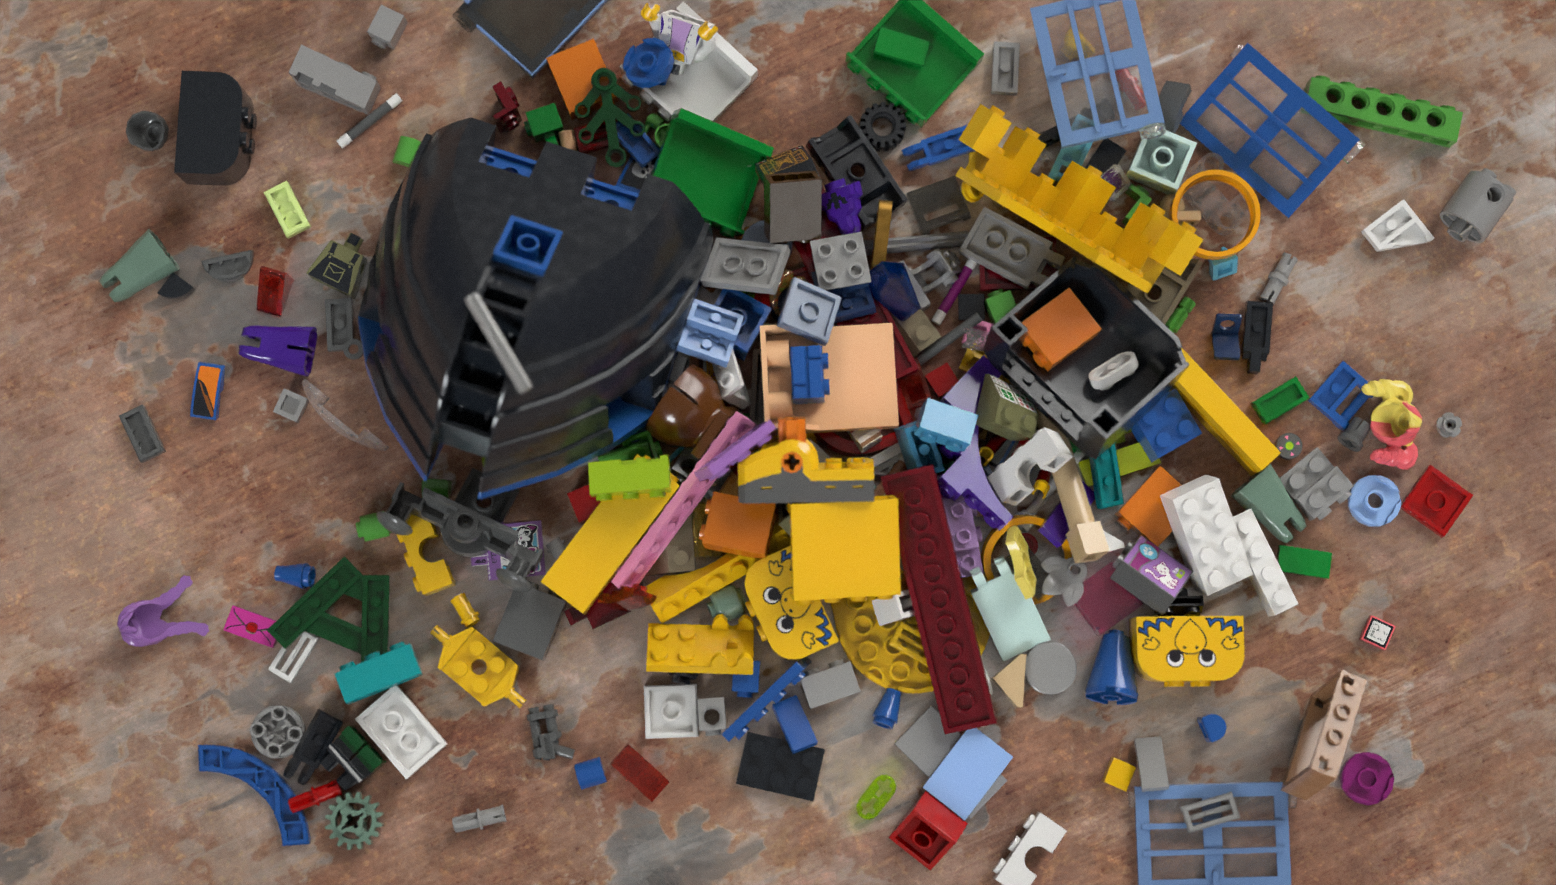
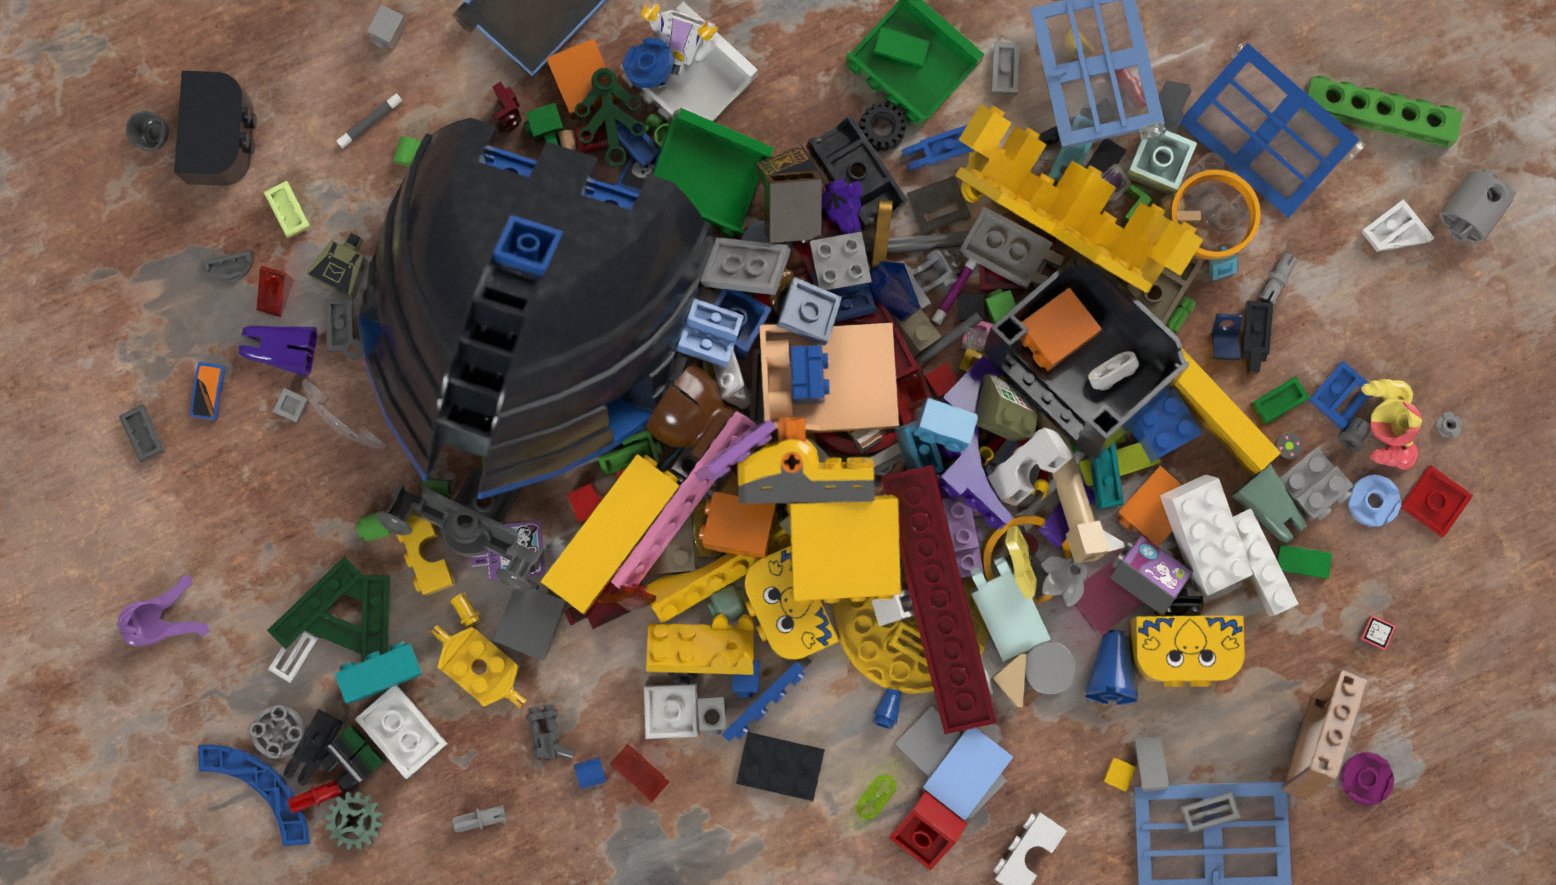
sand green piece [99,229,180,302] -> none
black tile [158,273,195,299] -> none
dark pink tile [223,605,277,648] -> none
blue cone [274,563,316,589] -> none
light grey wedge [289,45,381,115] -> none
light grey axle [465,293,532,394] -> none
lime wedge [588,455,671,501] -> none
blue tile [772,695,818,754] -> none
light grey brick [800,659,861,709] -> none
blue brick [1197,714,1226,742] -> none

